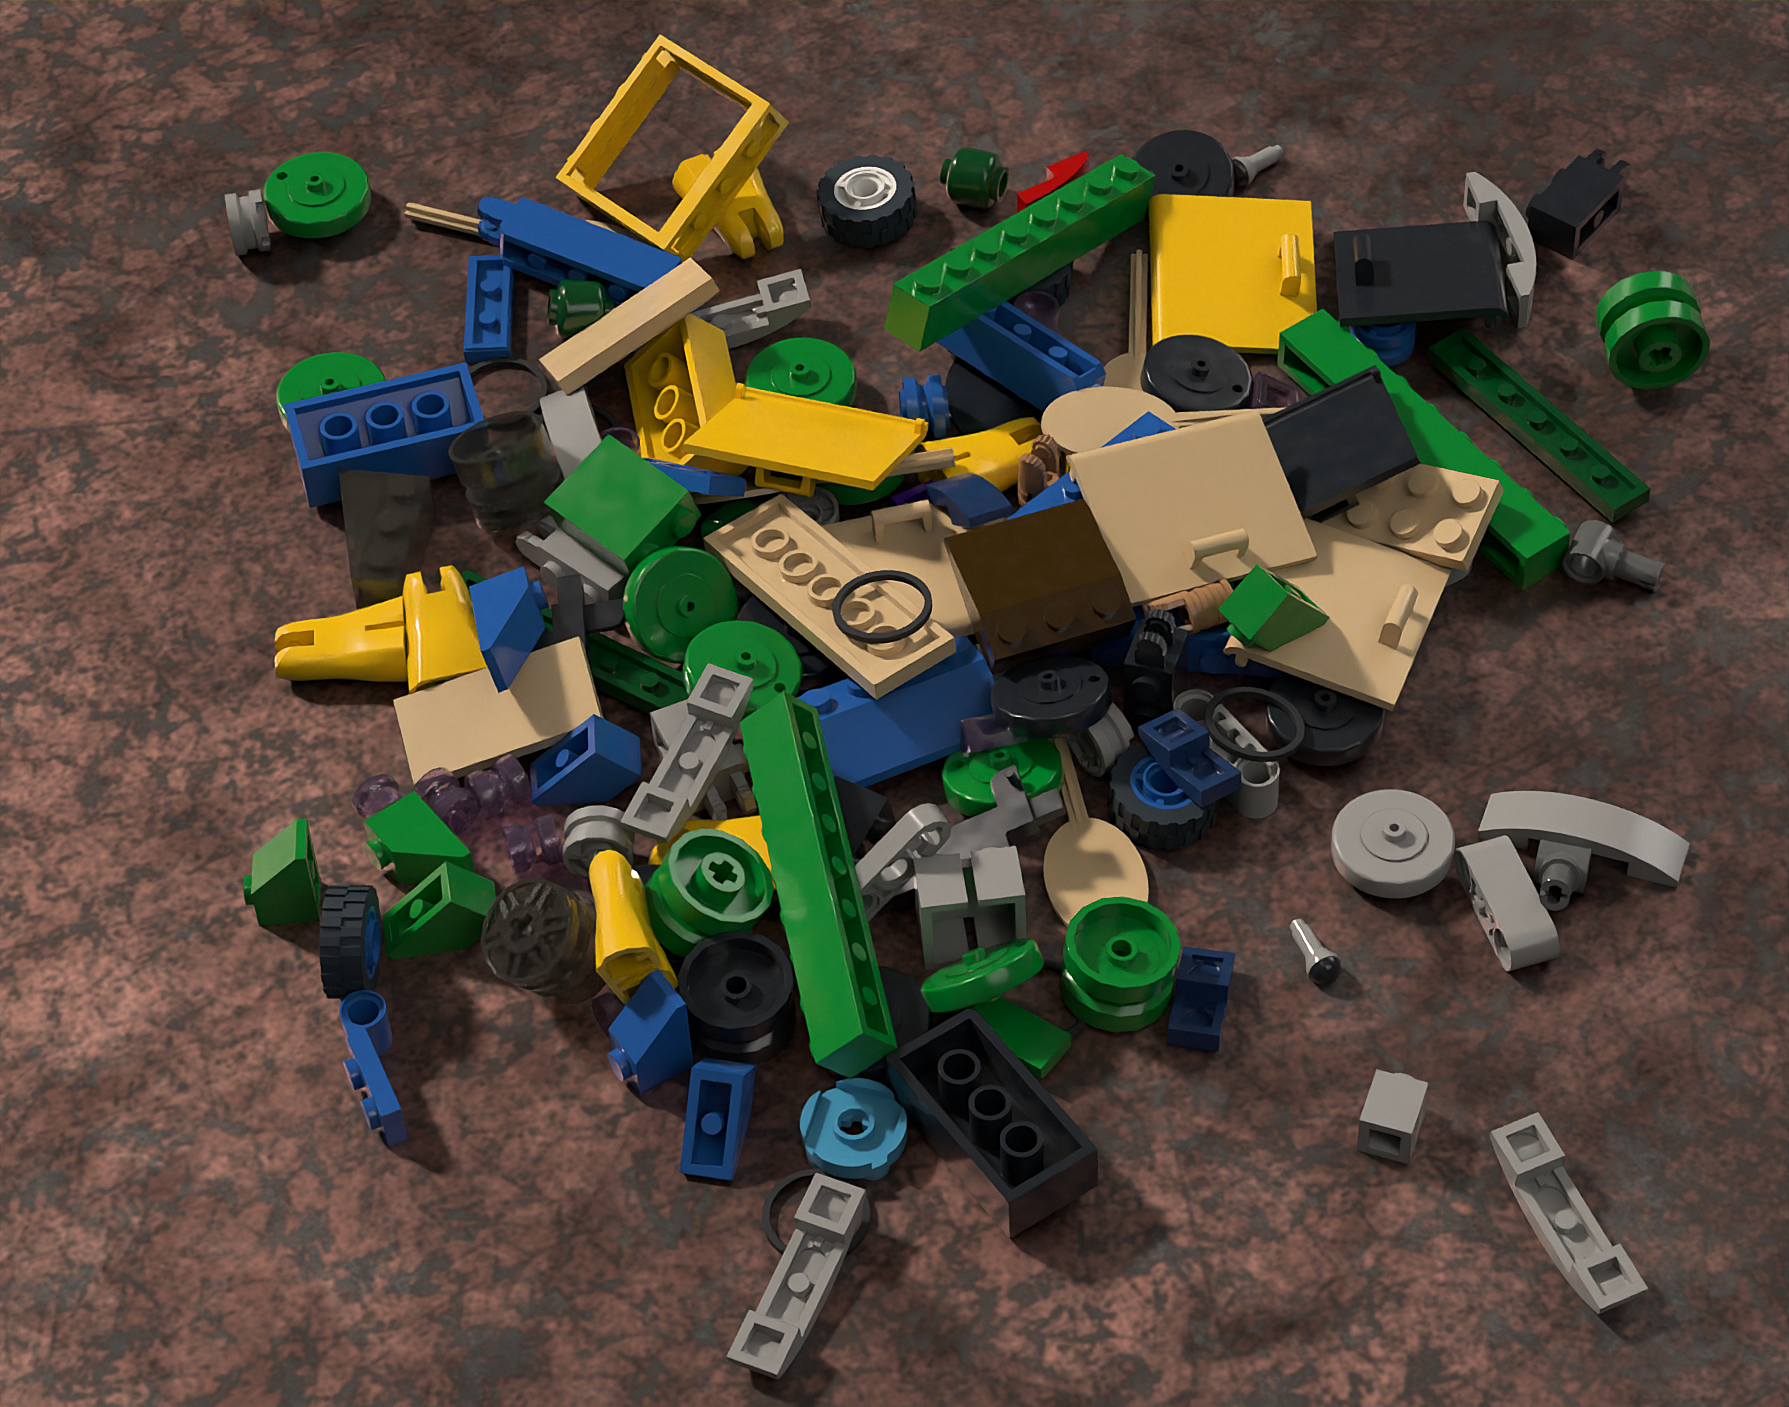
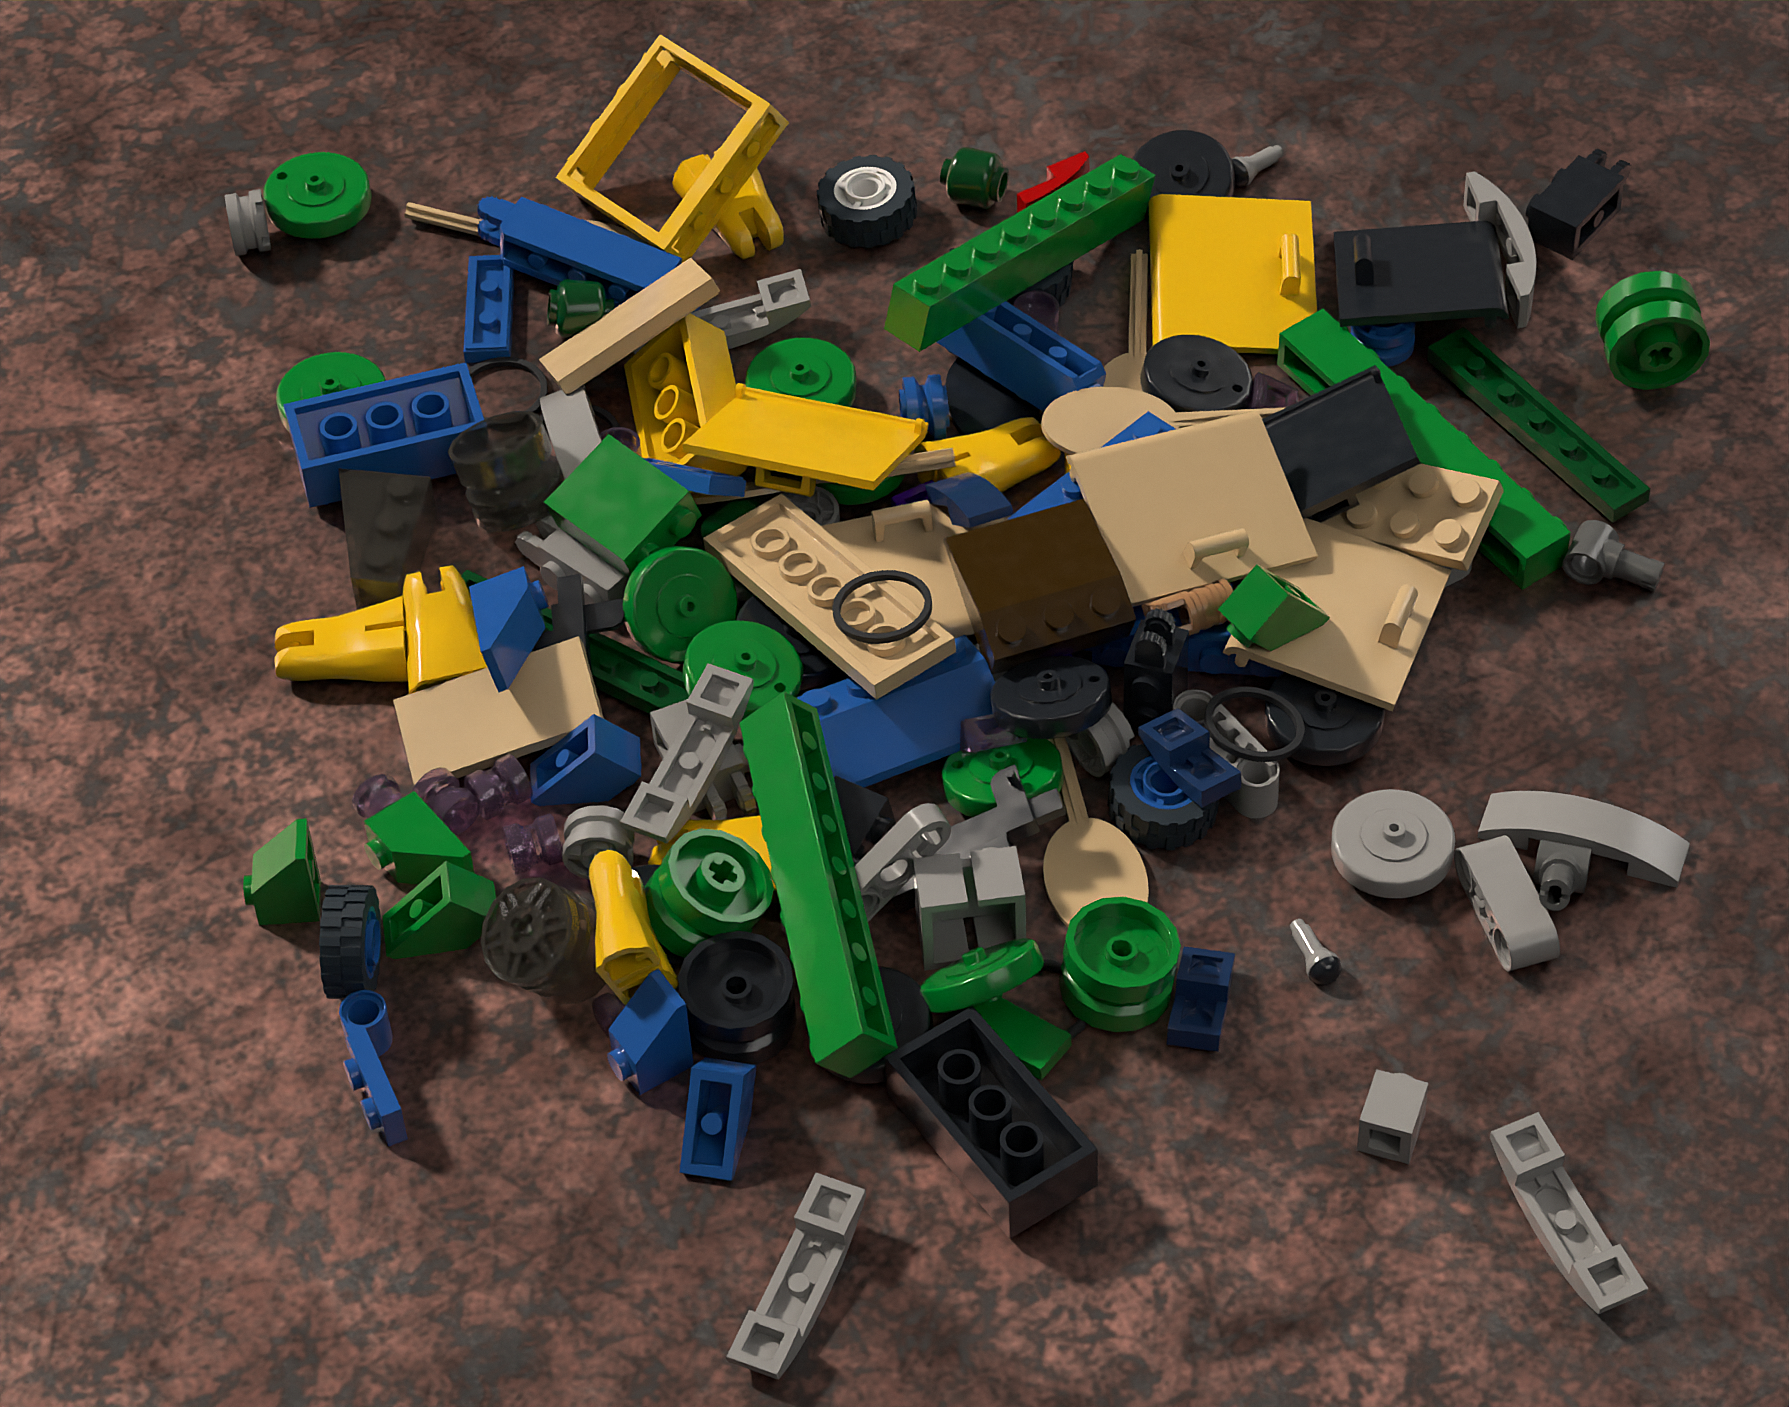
black piece [762,1168,871,1256] -> none
dark azure plate [800,1078,908,1180] -> none
medium nougat hinge [1018,434,1061,509] -> none

